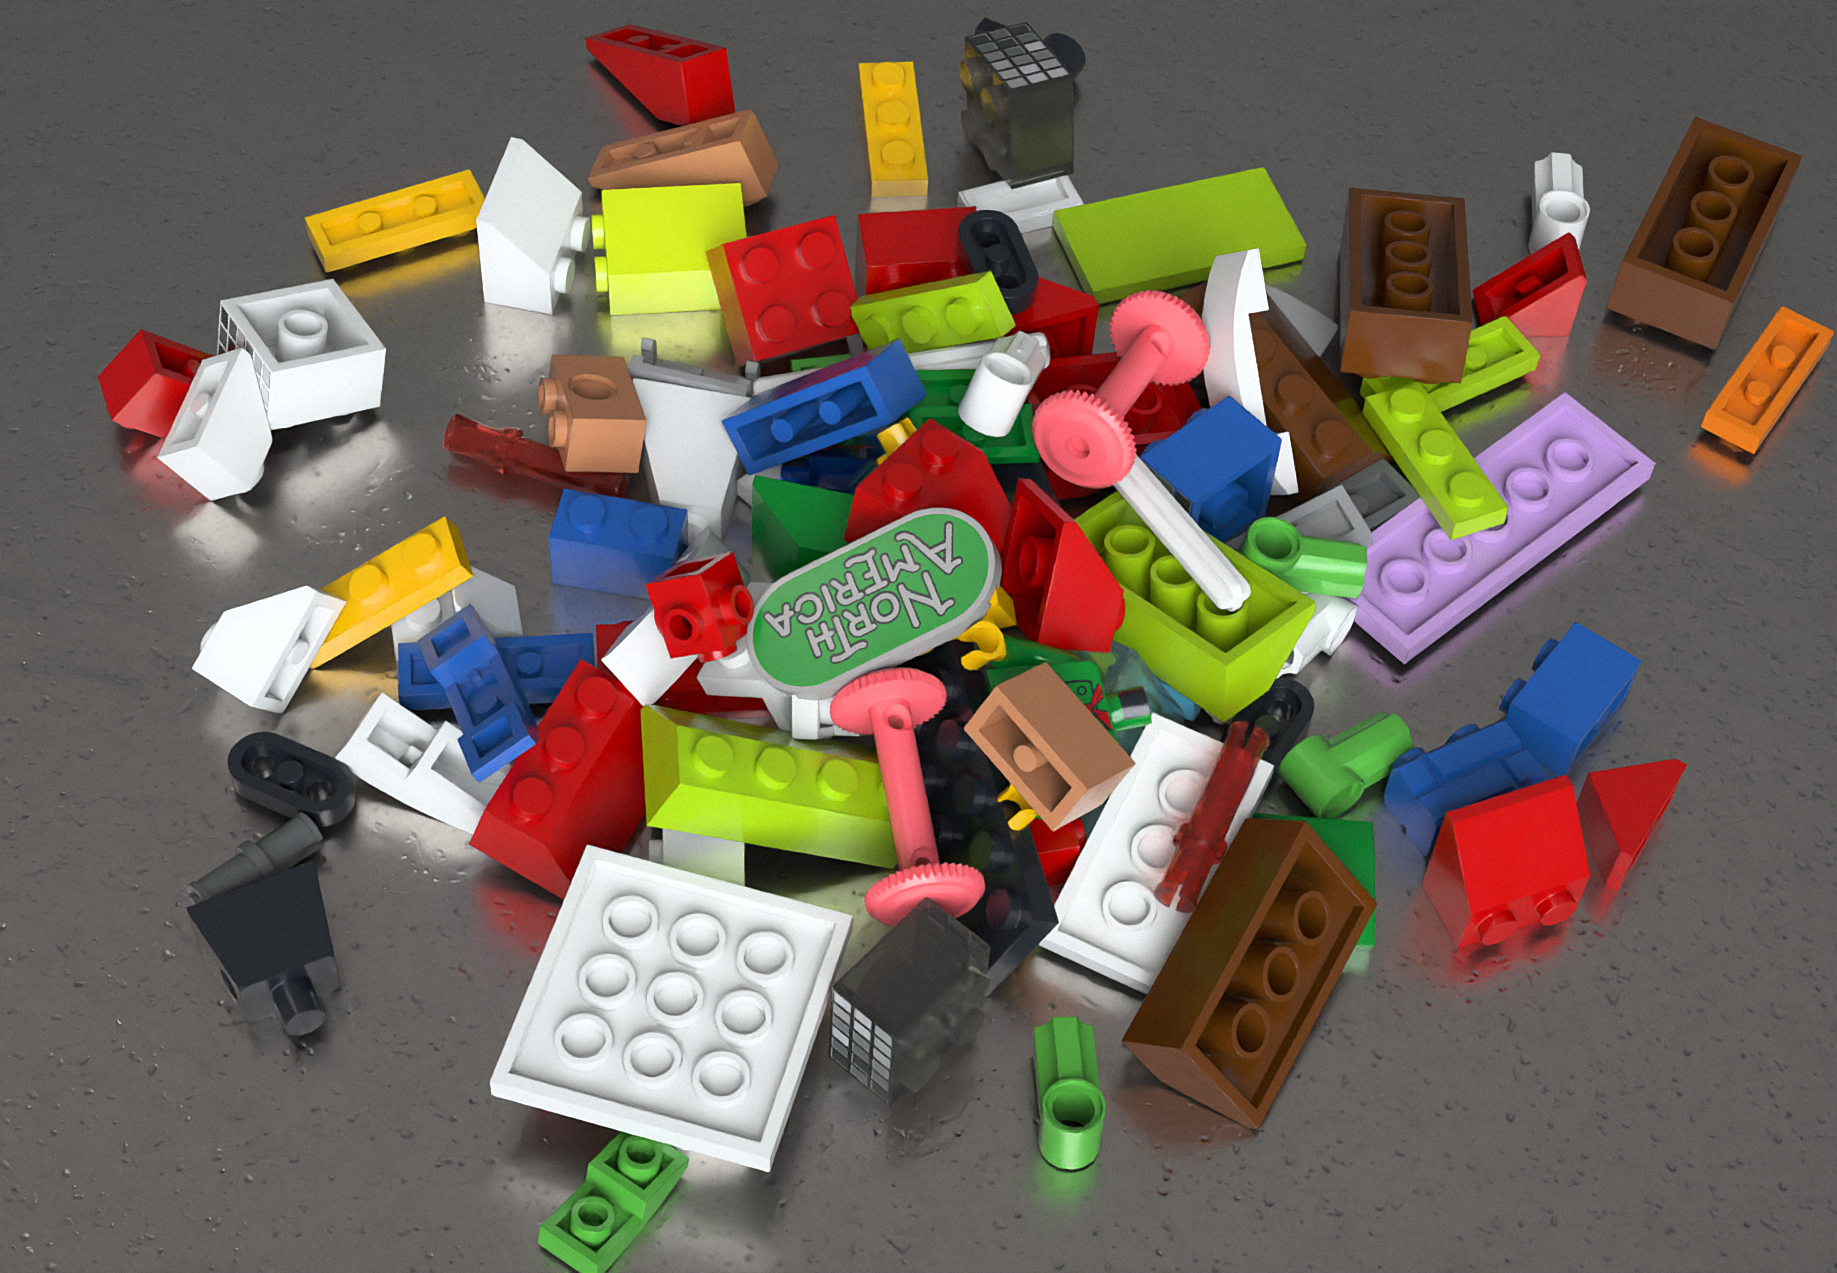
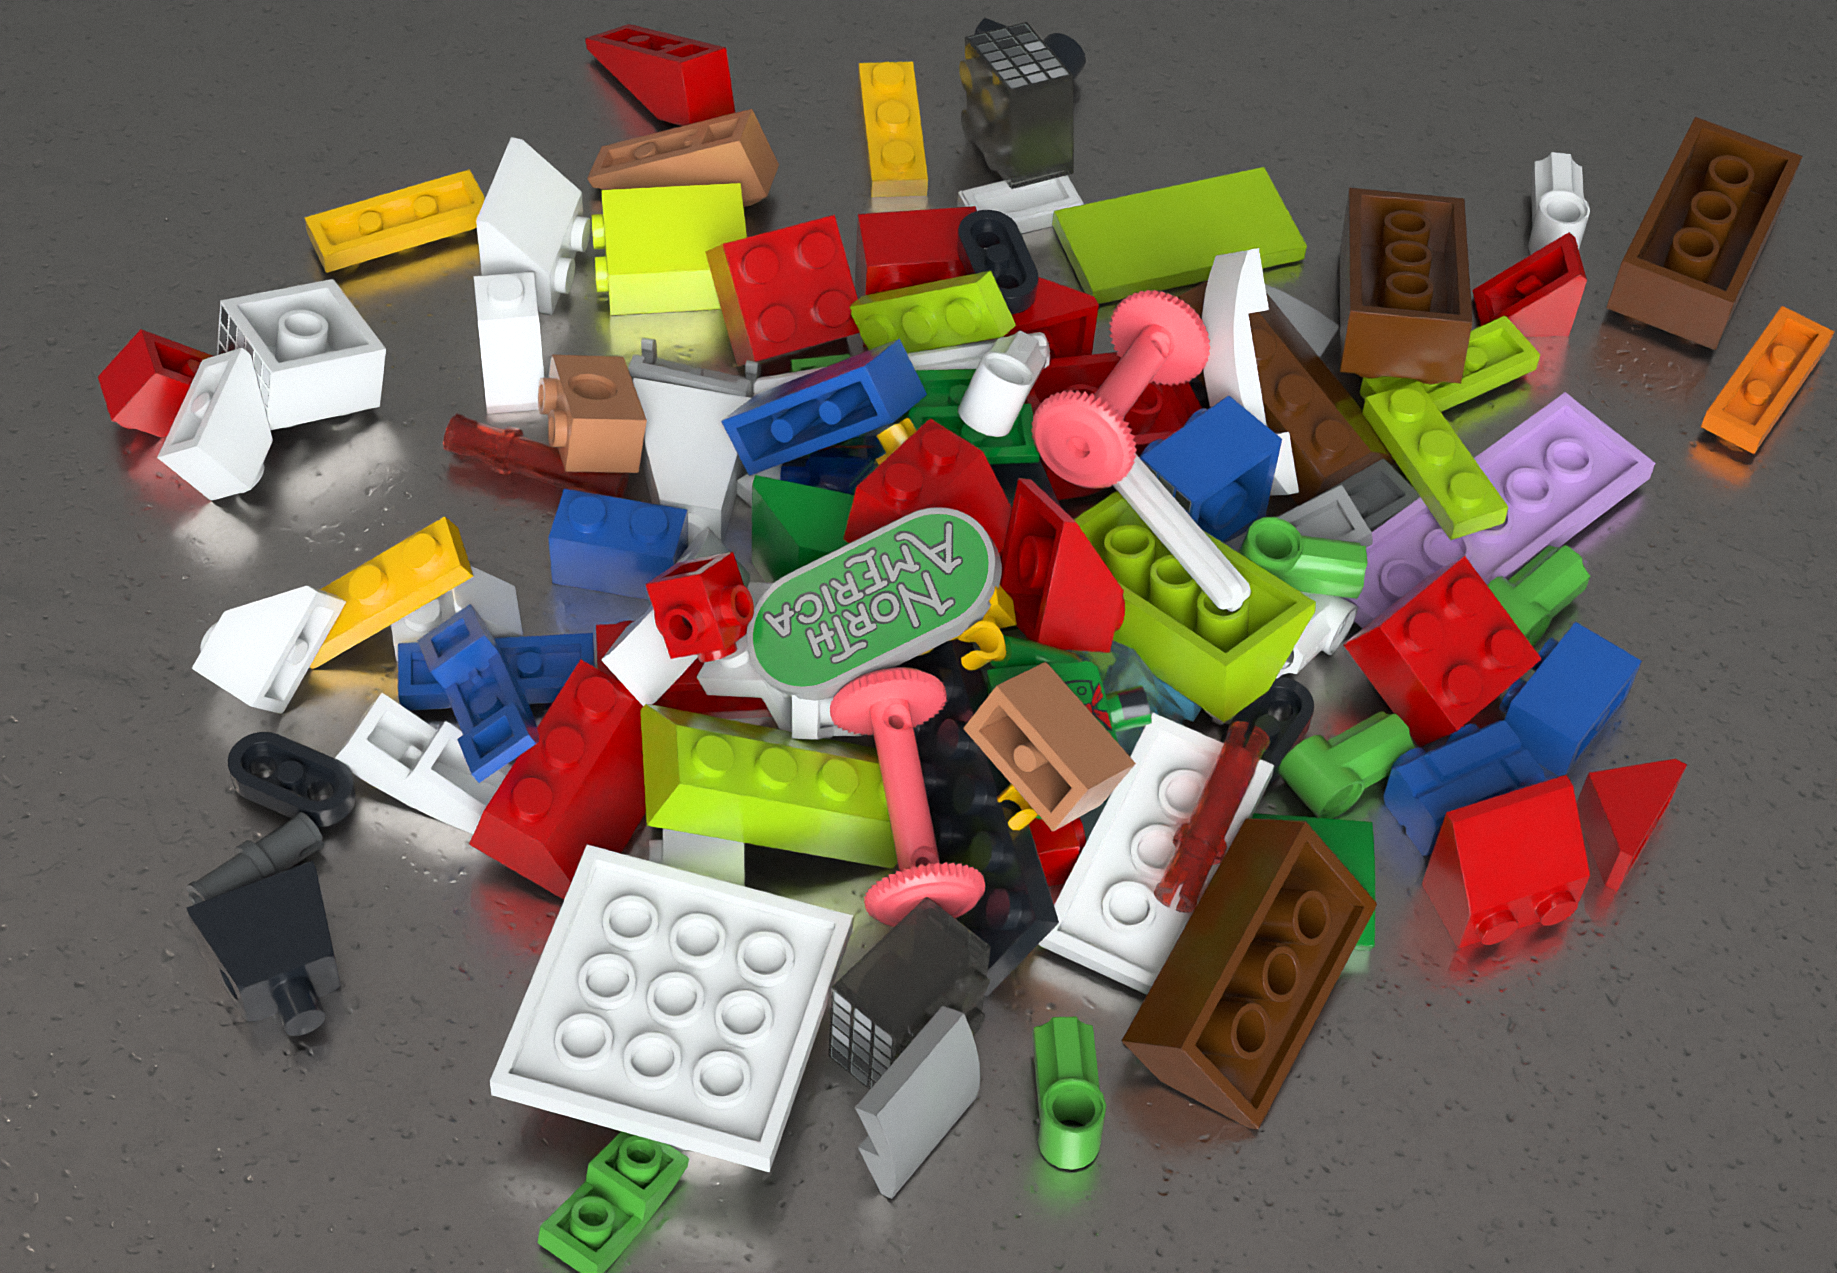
none -> white slope [474,272,545,414]
none -> light grey slope [855,1005,981,1199]
none -> red brick [1343,556,1541,747]
none -> bright green piece [1487,545,1590,647]

